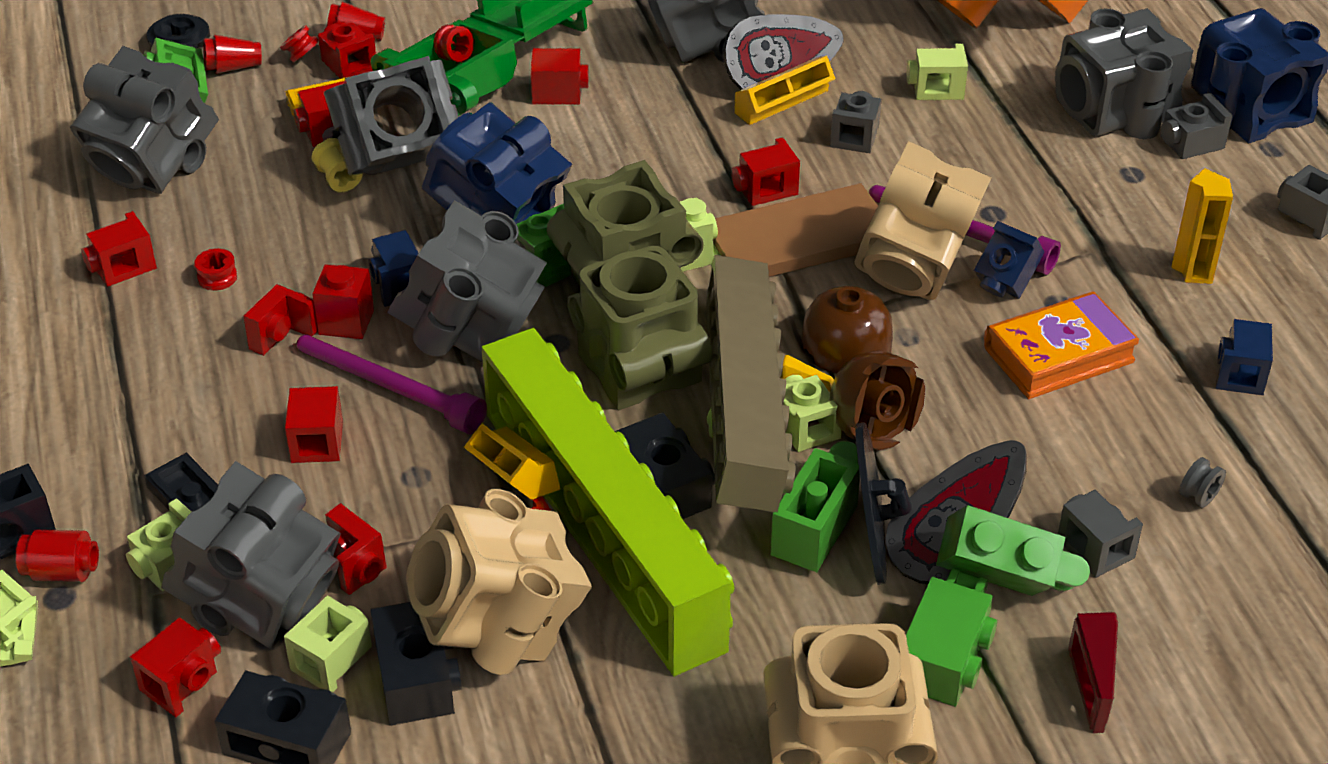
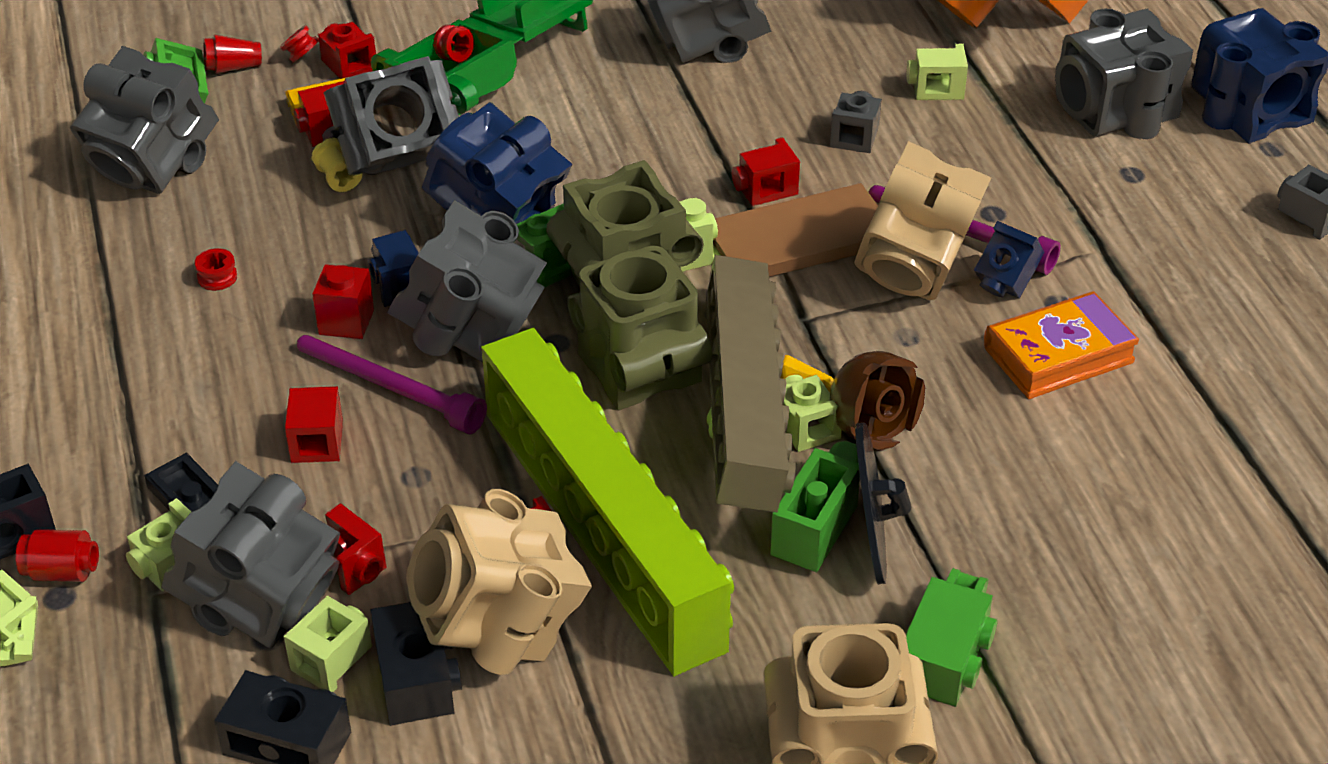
red brick [81,211,157,287] -> none
red brick [130,617,221,718] -> none
black gear [147,14,211,48] -> none
red bracket [243,284,318,356] -> none
red cone [327,1,385,40] -> none
yellow piece [464,423,560,500] -> none
red brick [531,48,589,104] -> none
black brick [614,412,715,520] -> none
shield [723,14,844,90] -> none
yellow piece [734,56,835,125] -> none
reddish brown cylinder [801,286,893,374] -> none
shield [885,440,1027,584] -> none
bright green brick [936,505,1090,596] -> none
dark grey brick [1058,489,1143,578] -> none
dark red slope [1068,612,1118,733] -> none
dark grey brick [1161,93,1232,159] -> none
yellow piece [1171,168,1233,284] -> none
dark grey bush [1179,457,1226,508] -> none
dark blue brick [1216,319,1273,395] -> none

